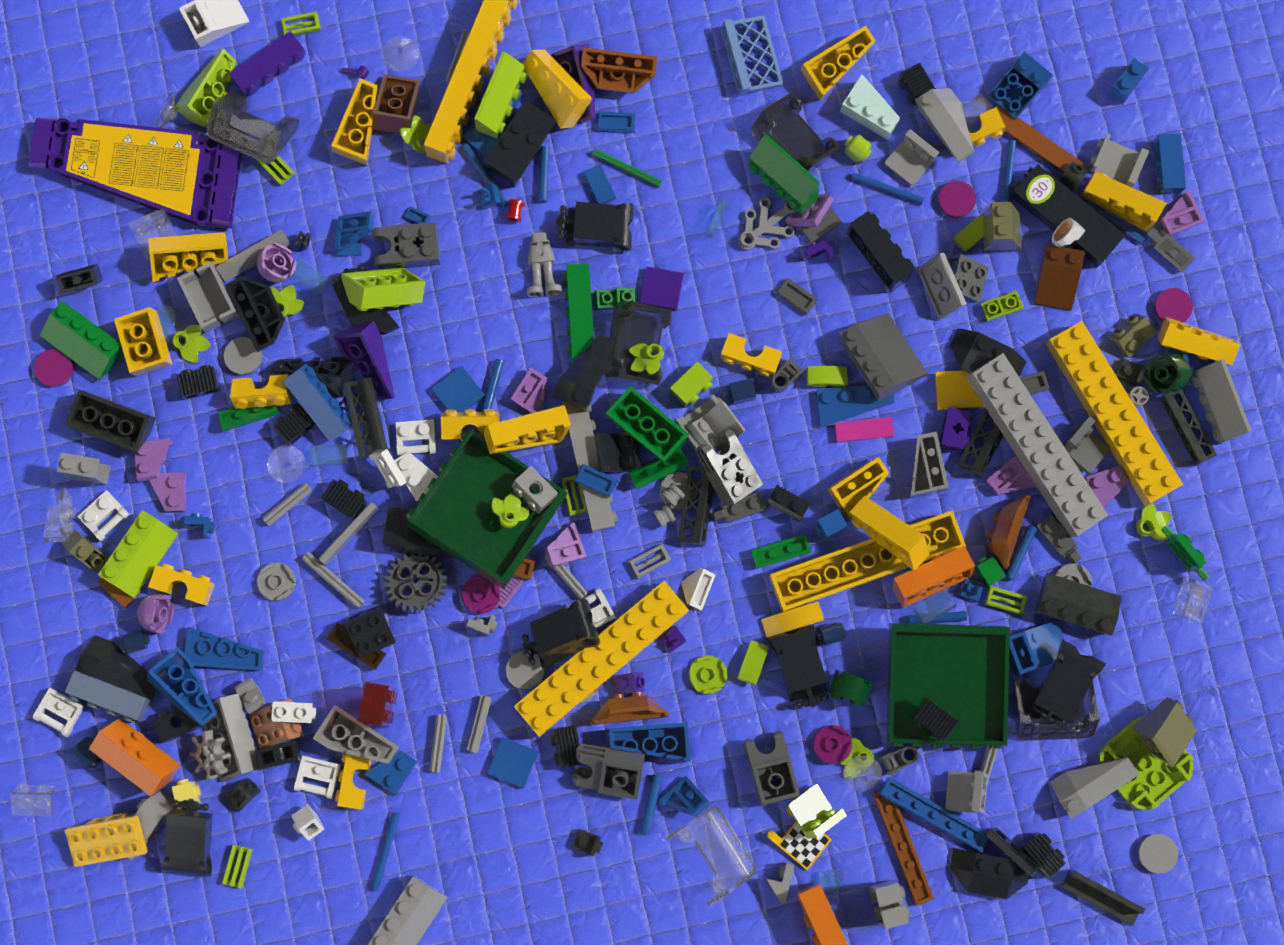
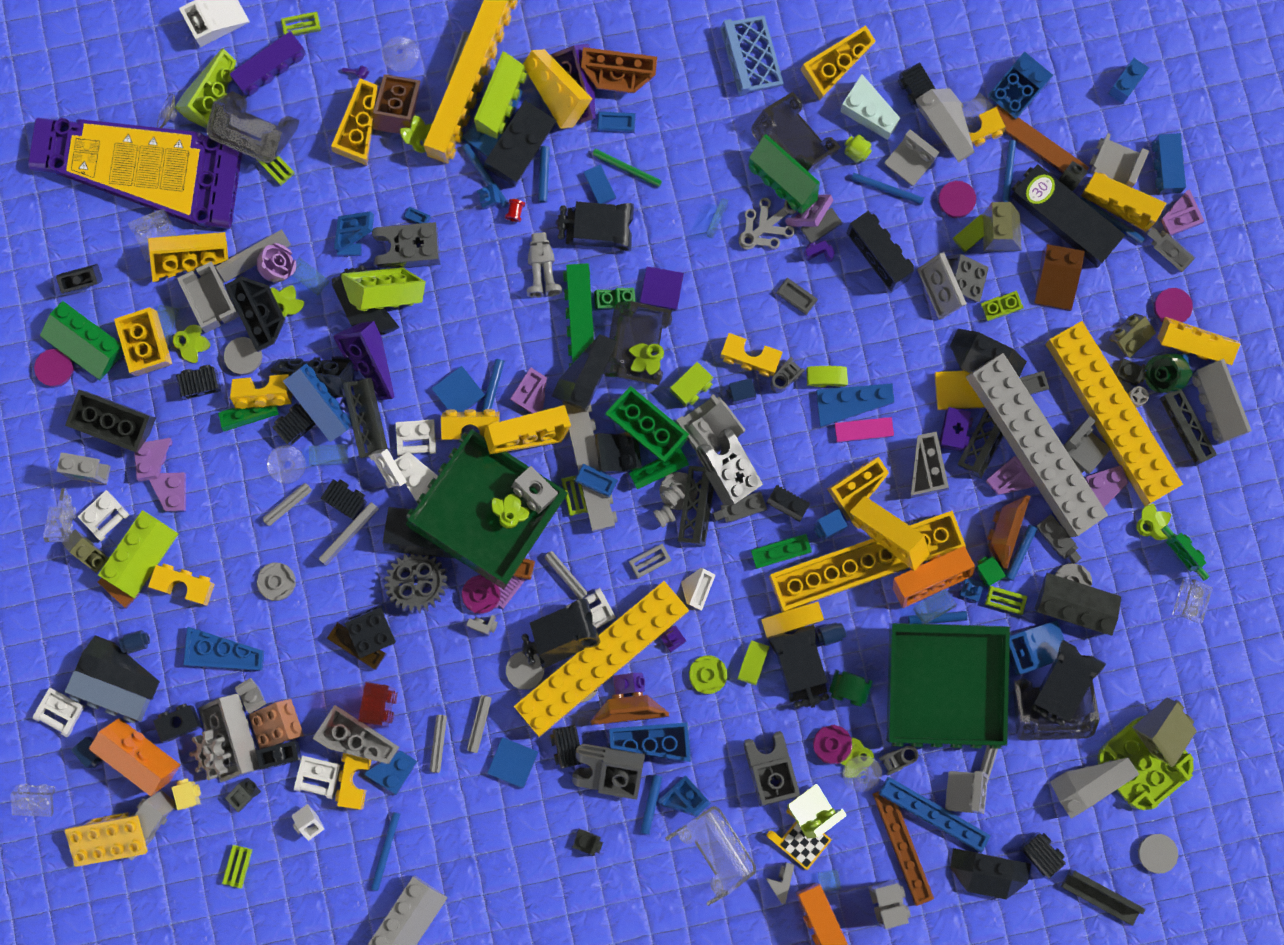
medium lavender cylinder [137,594,174,634] -> none
blue wedge [147,647,217,727] -> none
black piece [161,798,213,877] -> none
blue bracket [184,513,214,538] -> none
white bracket [272,702,316,724] -> none
black bush [297,231,310,250] -> none
light grey axle [302,552,364,608] -> none
medium lavender wing [544,522,587,568] -> none
dark grey slope [839,313,928,402] -> none
black brick [911,697,959,741] -> none
black tile [986,828,1040,877] -> none
white rock [1052,218,1086,247] -> none

